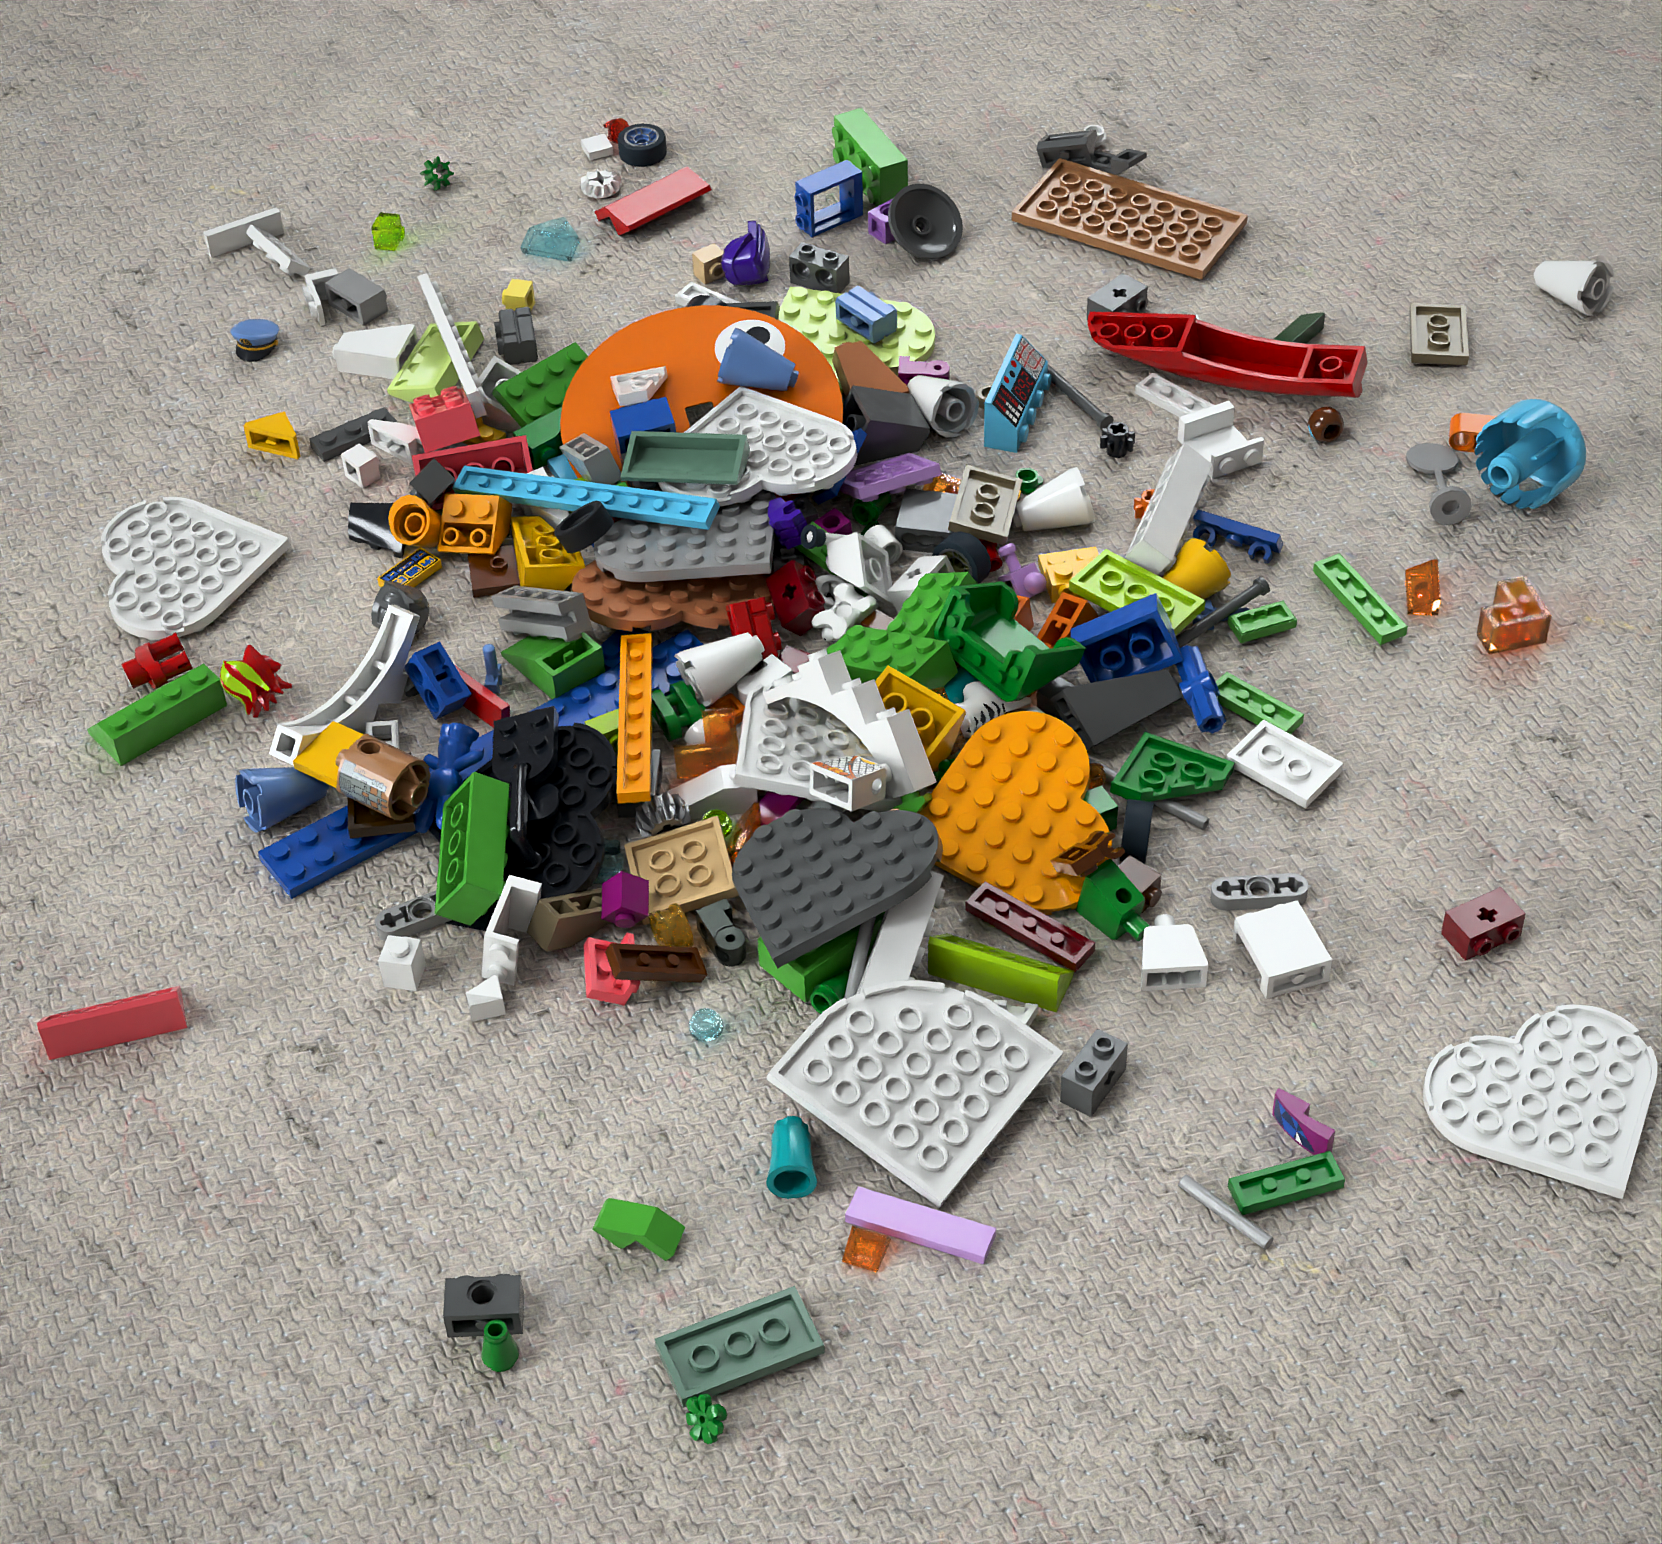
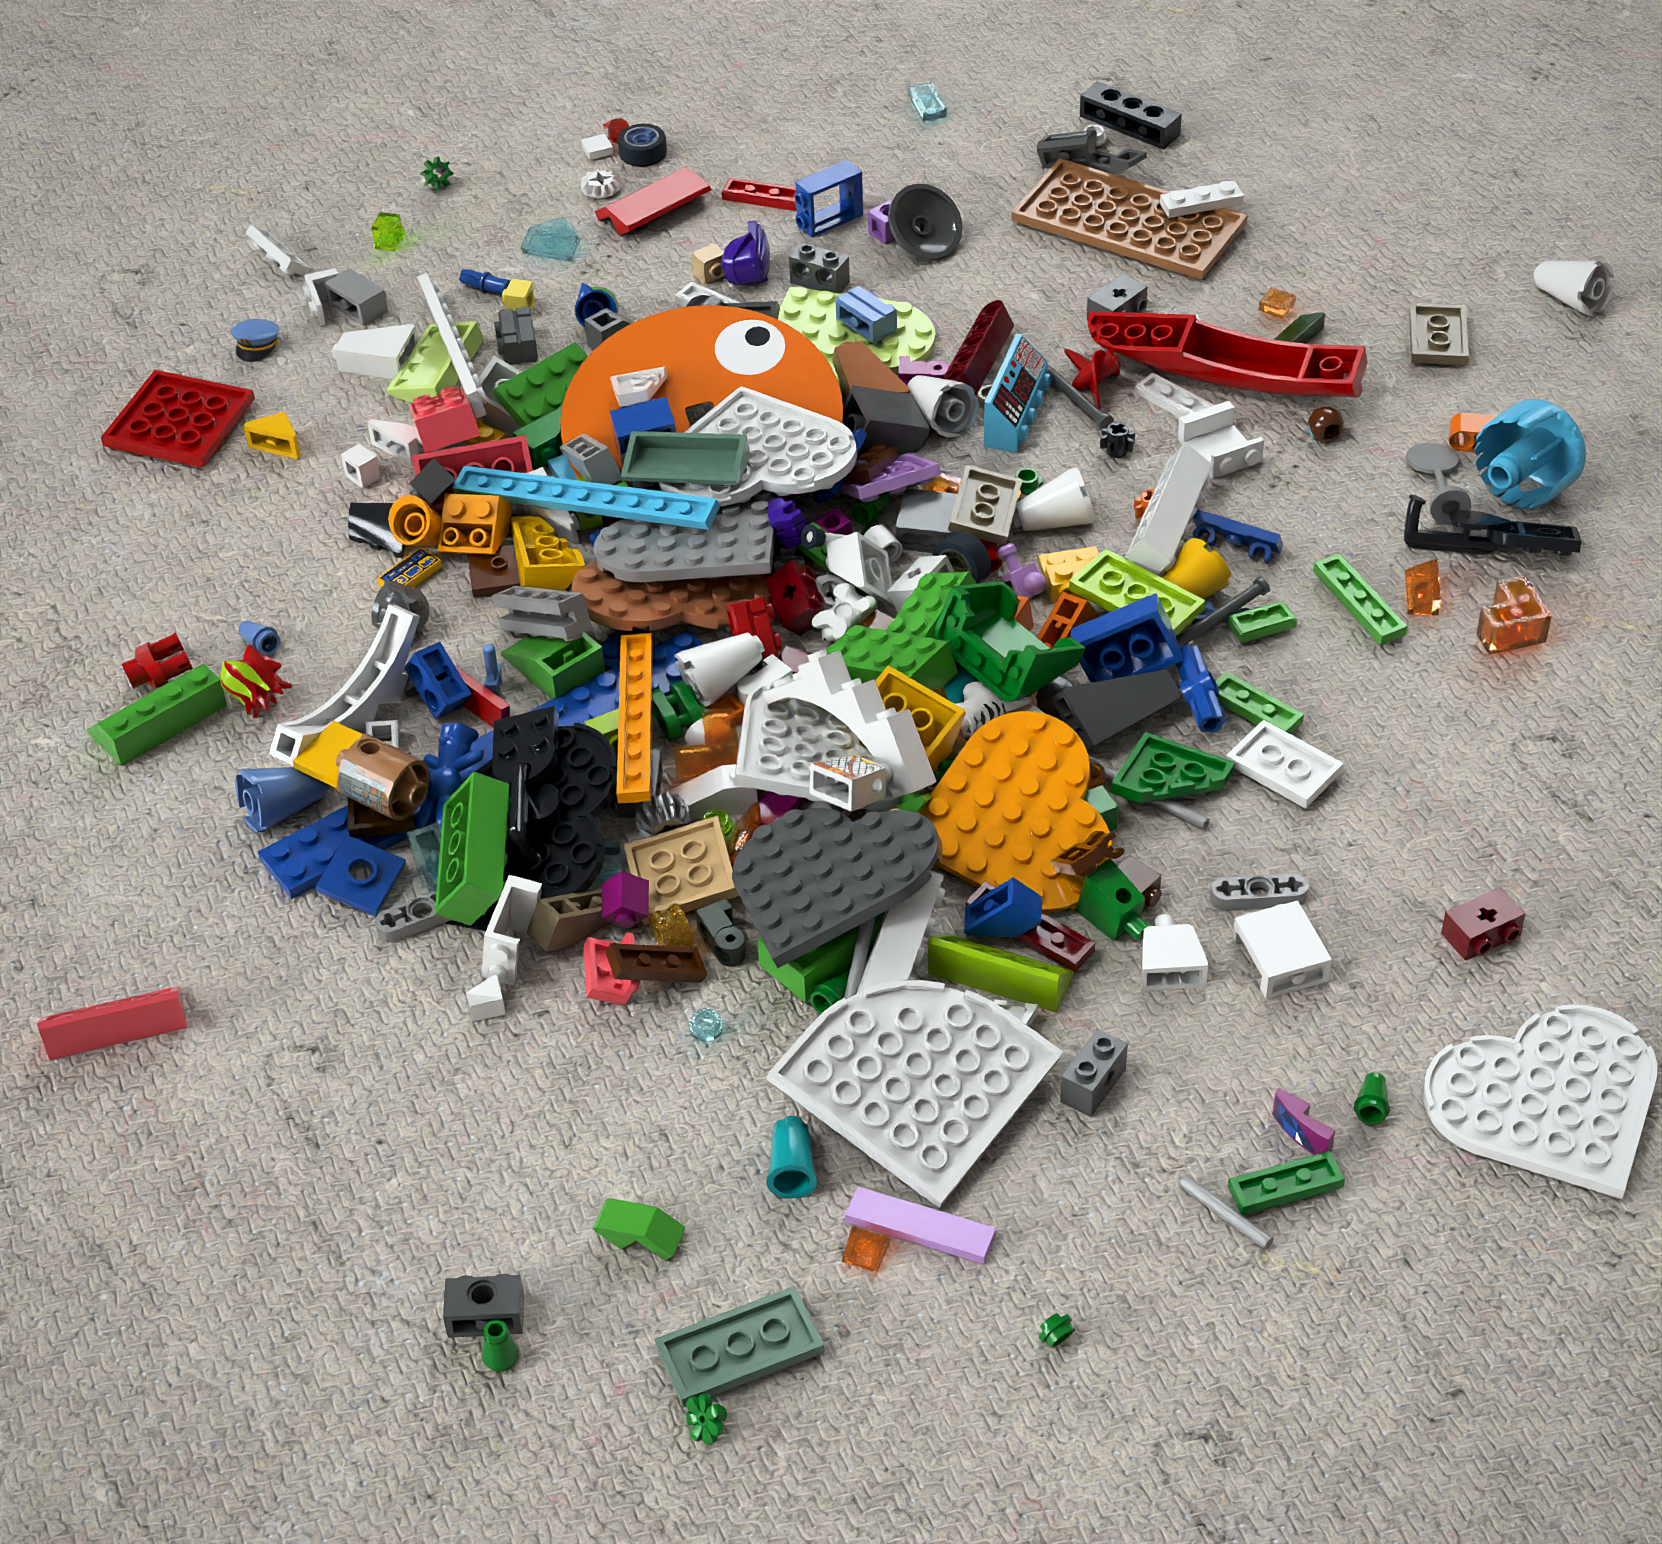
white plate [101,497,291,641] -> none
white tile [203,207,284,258] -> none
dark grey plate [309,407,398,462] -> none
white brick [378,935,426,991] -> none
black tyre [554,501,614,553] -> none
medium blue cone [717,328,799,391] -> none
bright green brick [832,108,908,207] -> none
black wheel [1119,799,1154,864] -> none
none -> red plate [101,370,255,468]
none -> medium blue cone [238,620,280,655]
none -> blue piece [316,834,406,917]
none -> clear light blue slope [407,822,441,893]
none -> blue axle [459,269,511,295]
none -> blue hat [574,283,619,327]
none -> dark grey slope [584,308,634,350]
none -> red tile [721,178,796,211]
none -> reddish brown plate [842,444,898,485]
none -> clear light blue plate [908,82,947,121]
none -> dark red beam [944,300,1015,396]
none -> blue slope [964,877,1042,937]
none -> green plate [1039,1313,1075,1348]
none -> red piece [1064,349,1121,410]
none -> black brick [1080,81,1182,150]
none -> white plate [1160,181,1244,218]
none -> clear orange plate [1259,287,1296,318]
none -> green cone [1354,1072,1390,1125]
none -> black plate [1404,494,1582,556]

